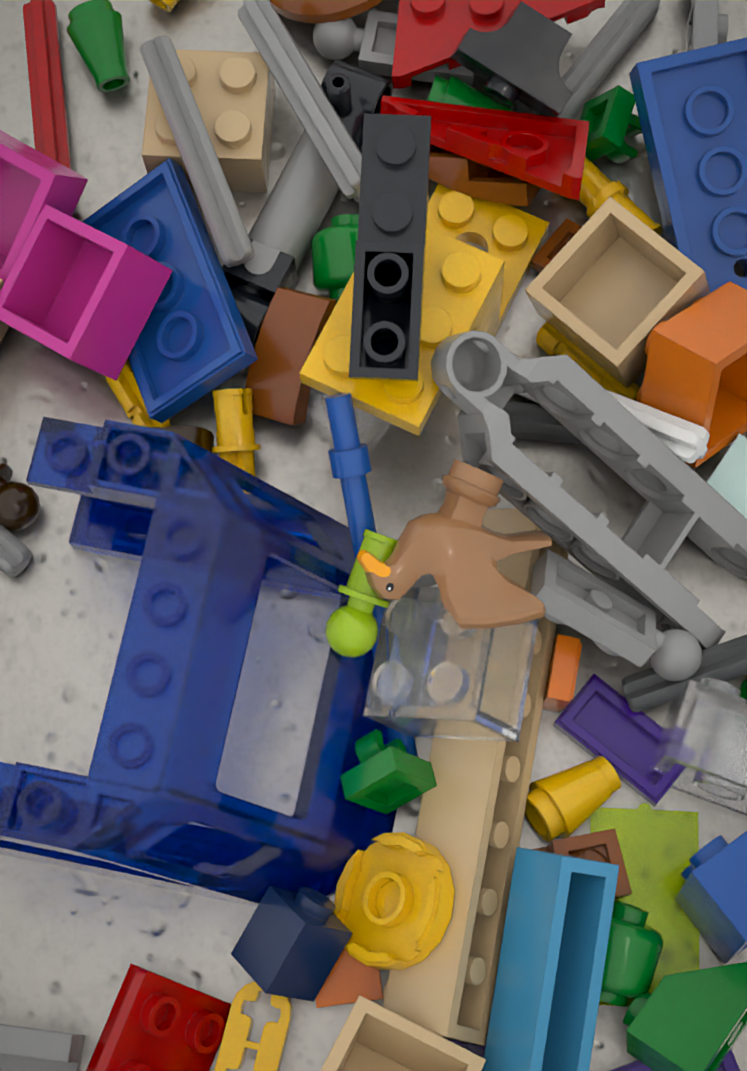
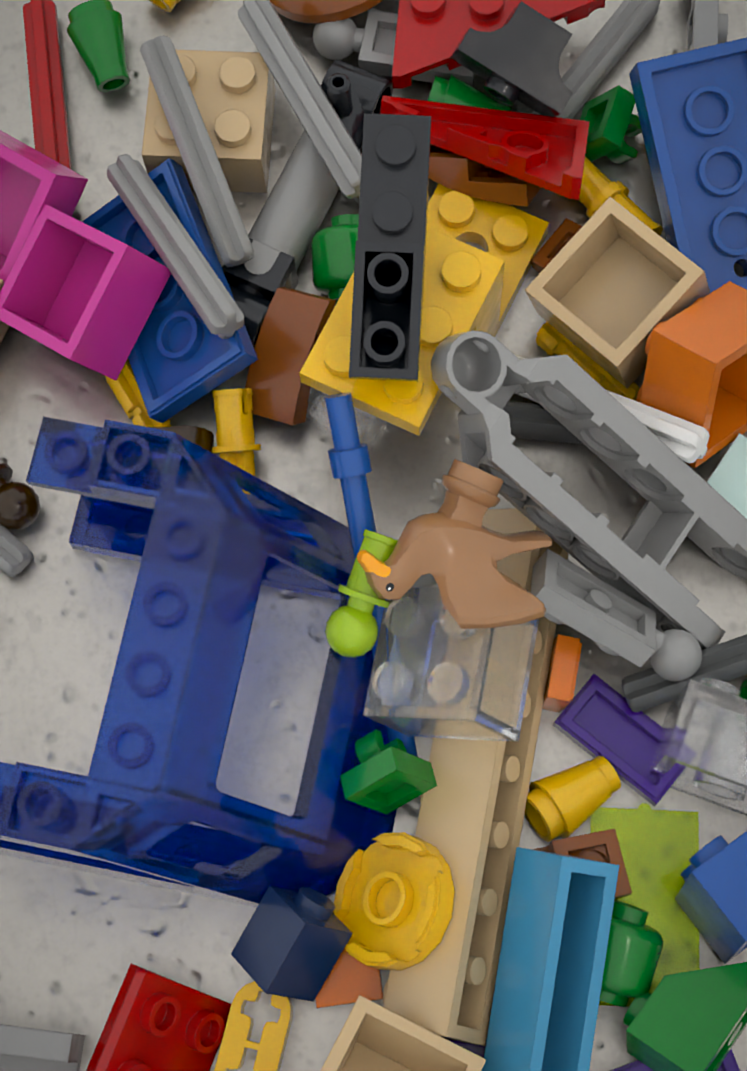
none -> light grey axle [107,154,244,339]

